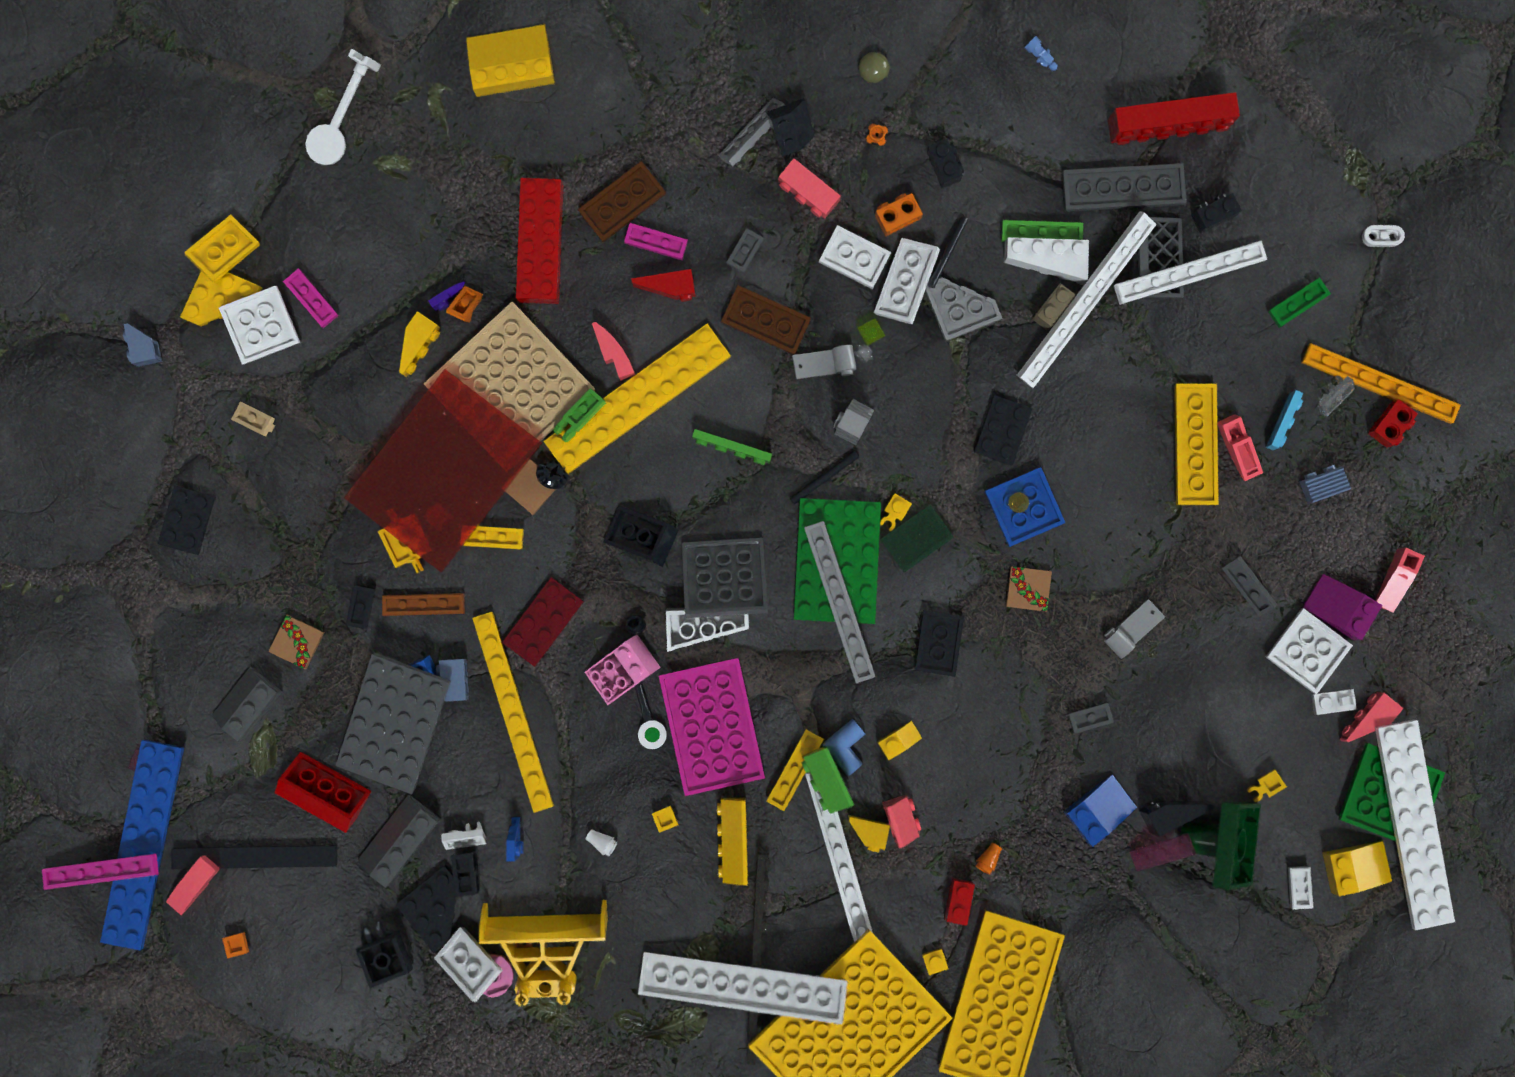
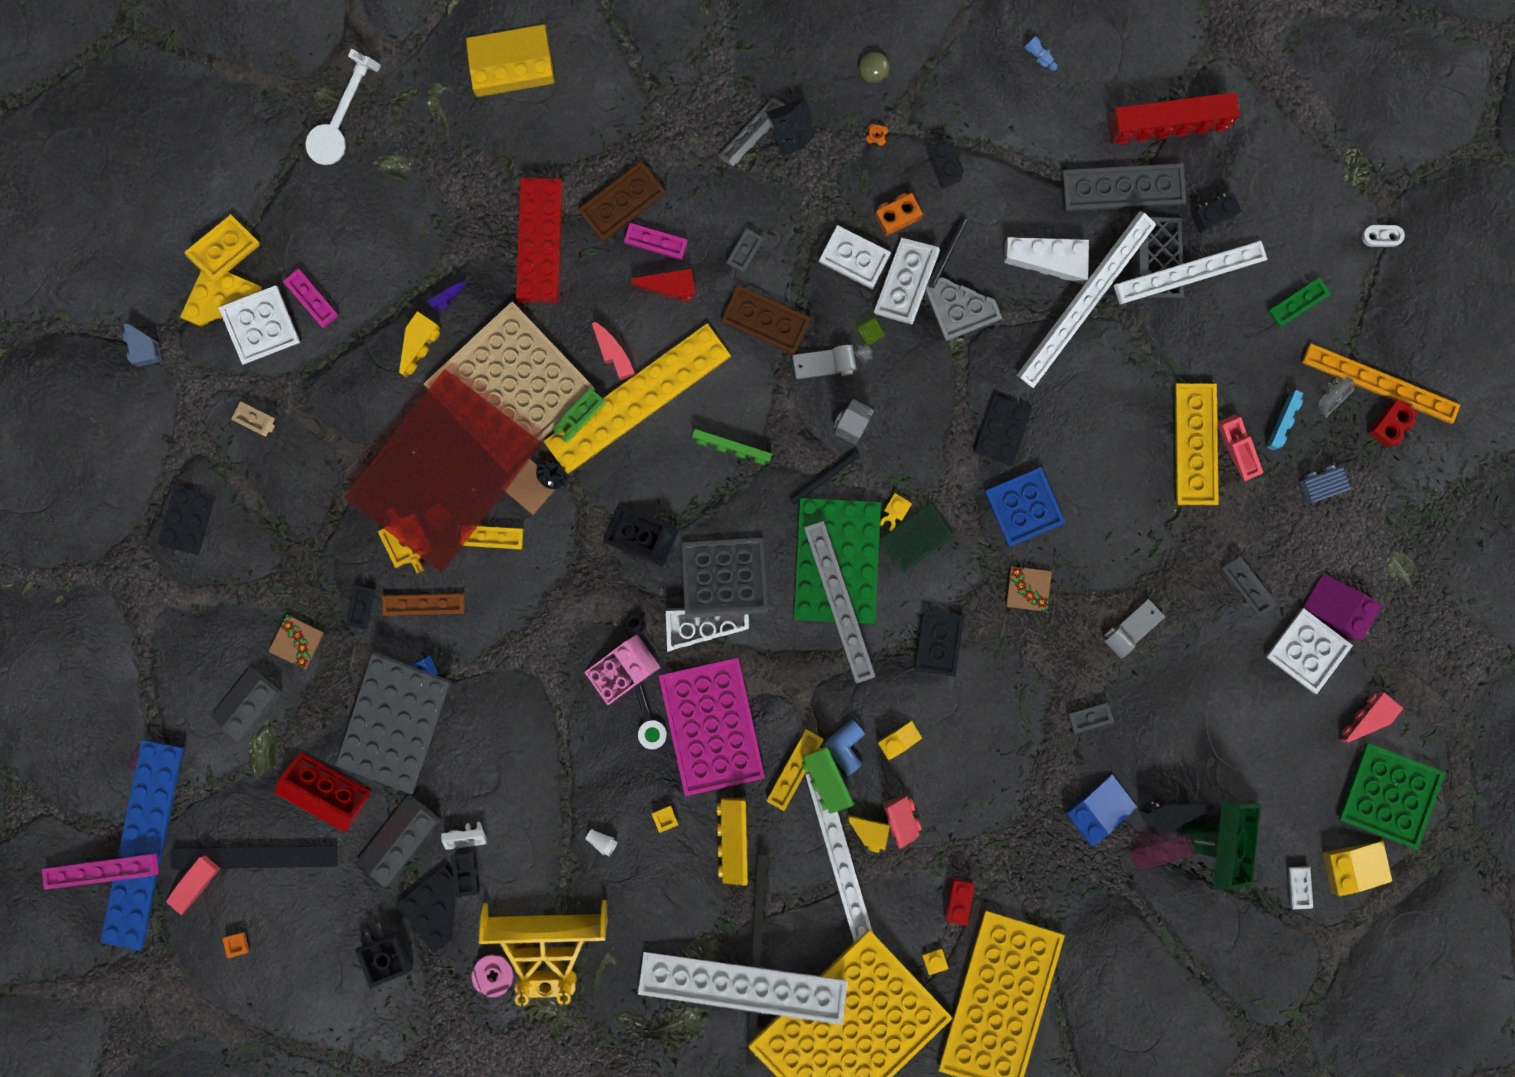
white plate [434,927,503,1002] -> none
sand blue brick [436,659,469,702] -> none
orange slope [446,286,483,323] -> none
yellow plate [472,612,554,813] -> none
dark red plate [502,577,584,667] -> none
blue wing [506,817,524,861] -> none
coral brick [778,158,841,219] -> none
orange cone [976,843,1002,875] -> none
bright green plate [1001,220,1083,242] -> none
clear yellow plate [1008,492,1029,513] -> none
dark tan brick [1032,284,1075,330] -> none
yellow plate [1247,769,1287,802] -> none
white plate [1311,689,1357,715] -> none
coral slope [1375,548,1425,613] -> none
white plate [1375,719,1455,930] -> none

